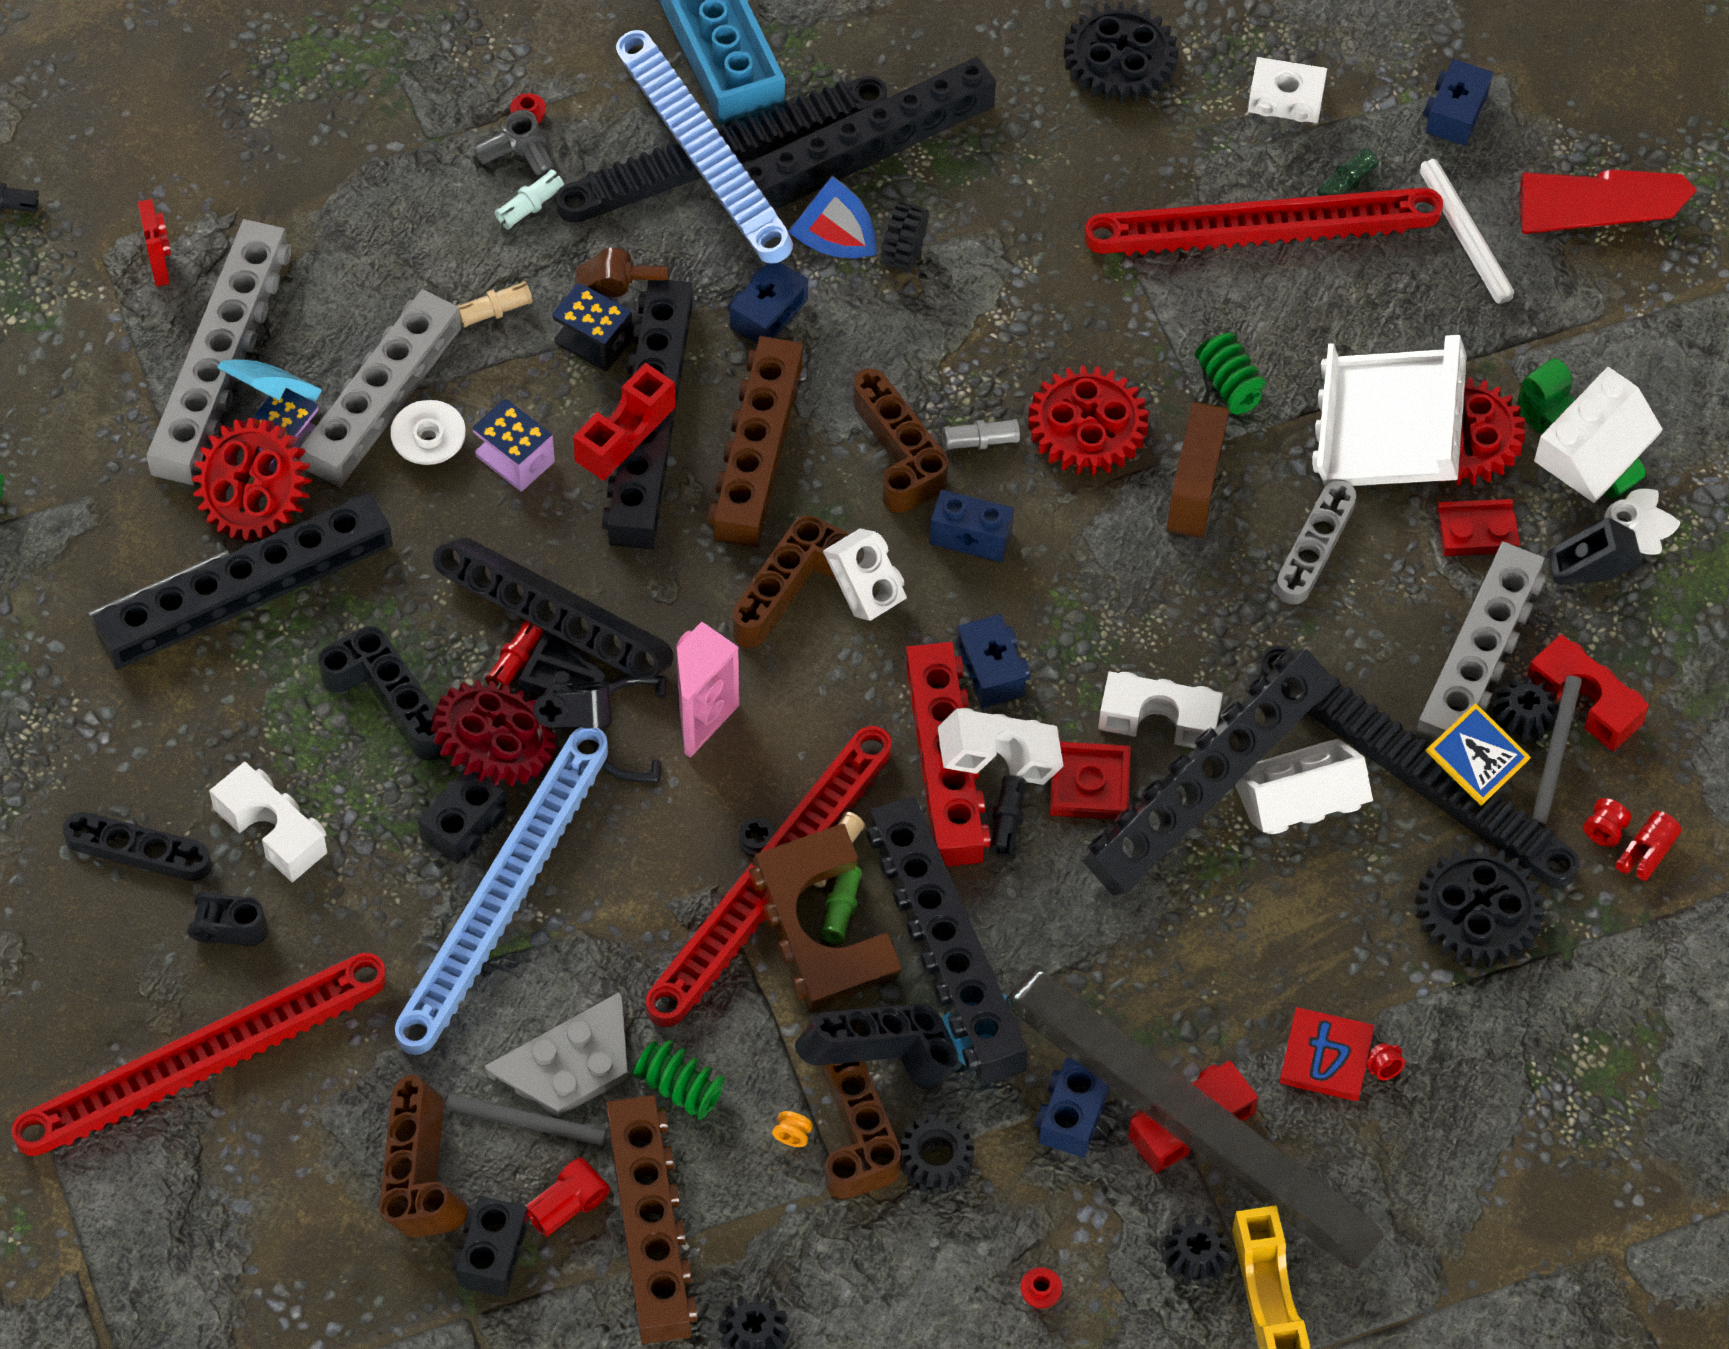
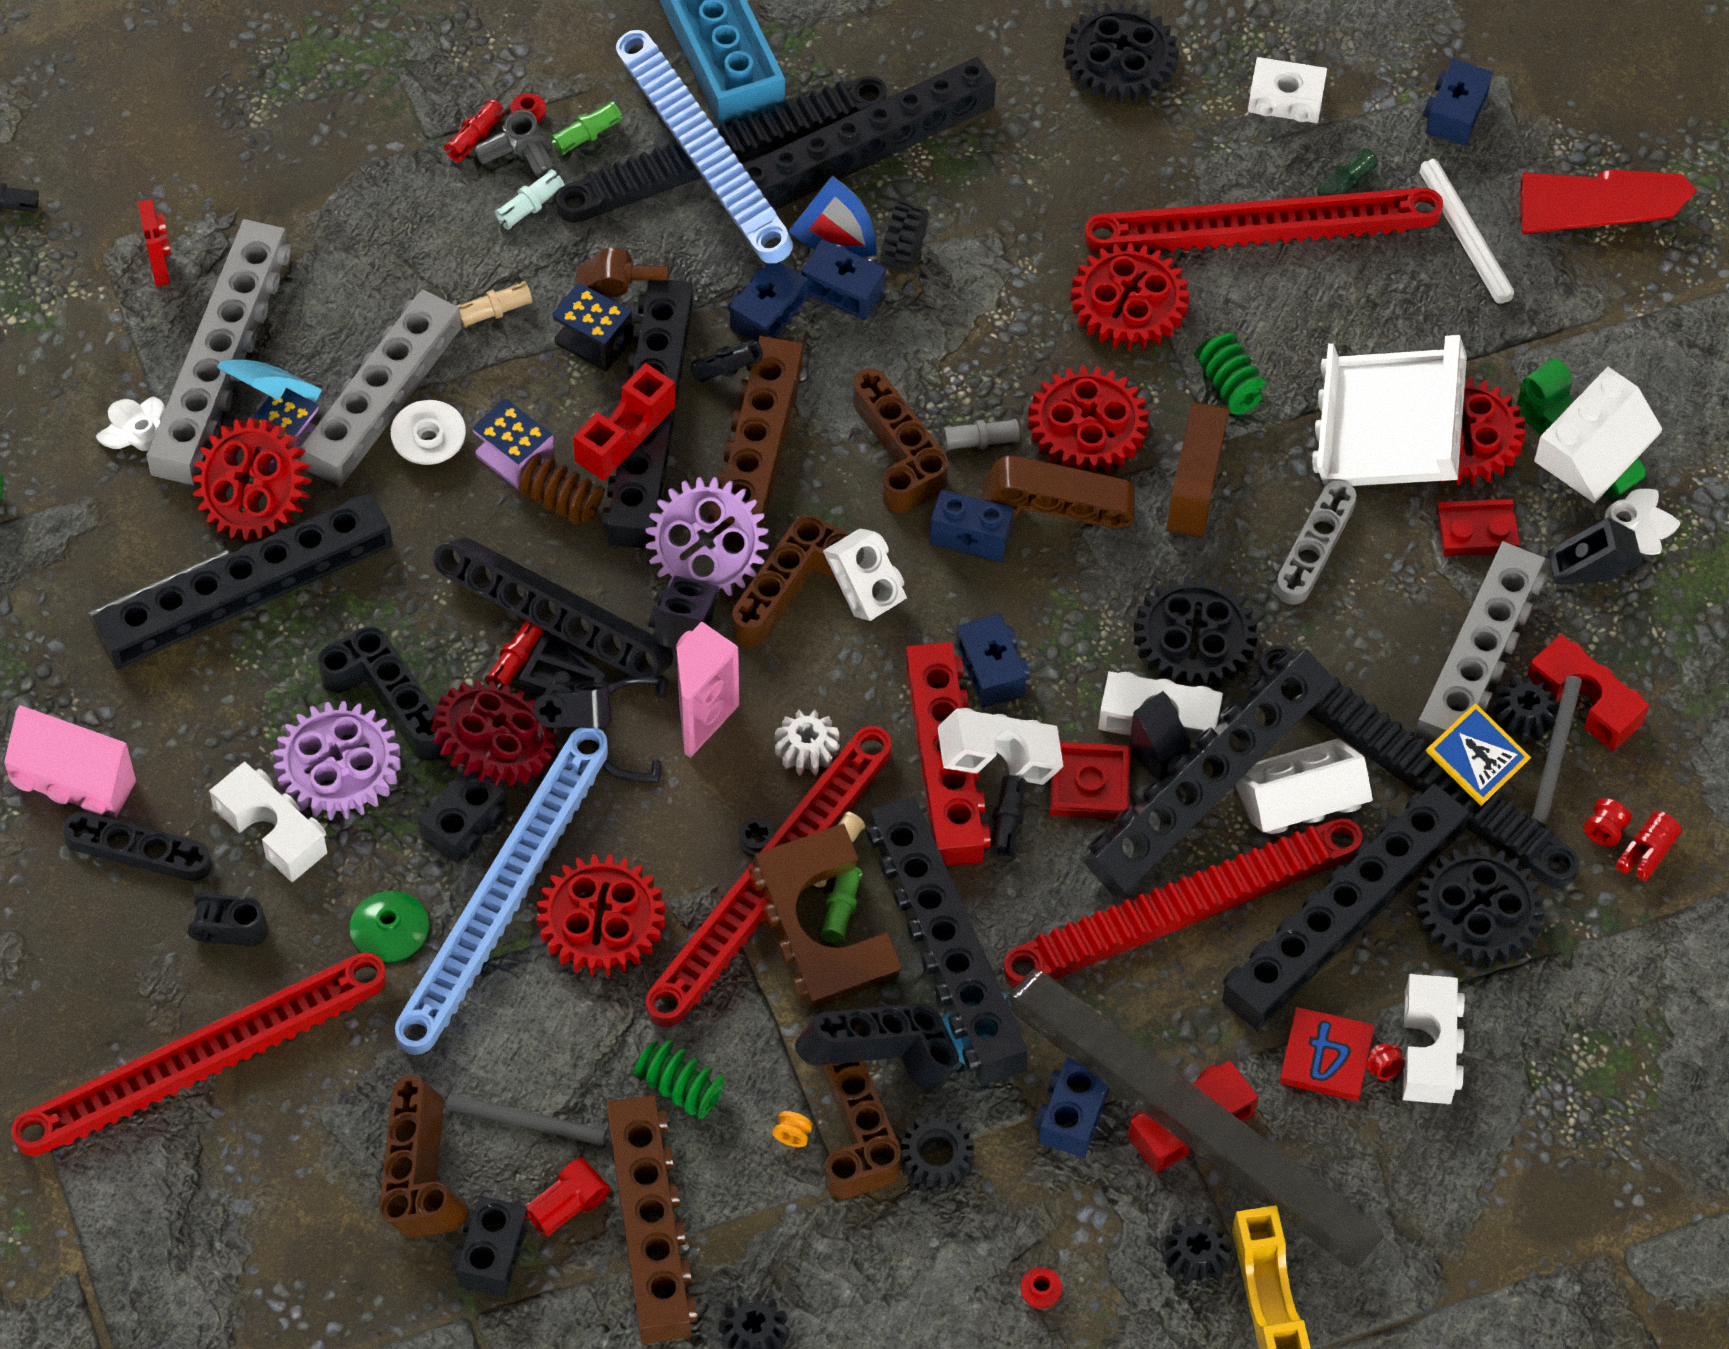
light grey wing [484,993,628,1117] -> none
none -> bright pink slope [4,705,136,819]
none -> white plate [96,396,165,451]
none -> lavender gear [273,701,401,820]
none -> green dish [350,891,429,964]
none -> red pin [444,99,506,162]
none -> reddish brown piece [519,454,605,526]
none -> red gear [536,854,666,977]
none -> bright green pin [550,101,623,156]
none -> lavender gear [645,477,769,598]
none -> black brick [648,575,719,649]
none -> black pin [691,339,763,383]
none -> white gear [775,709,840,776]
none -> dark blue brick [801,240,886,320]
none -> reddish brown beam [982,456,1135,529]
none -> red gear [1003,818,1363,991]
none -> red gear [1070,243,1190,350]
none -> black slope [1129,691,1191,781]
none -> black gear [1133,575,1258,687]
none -> black brick [1222,783,1470,1032]
none -> white arch [1402,974,1465,1104]

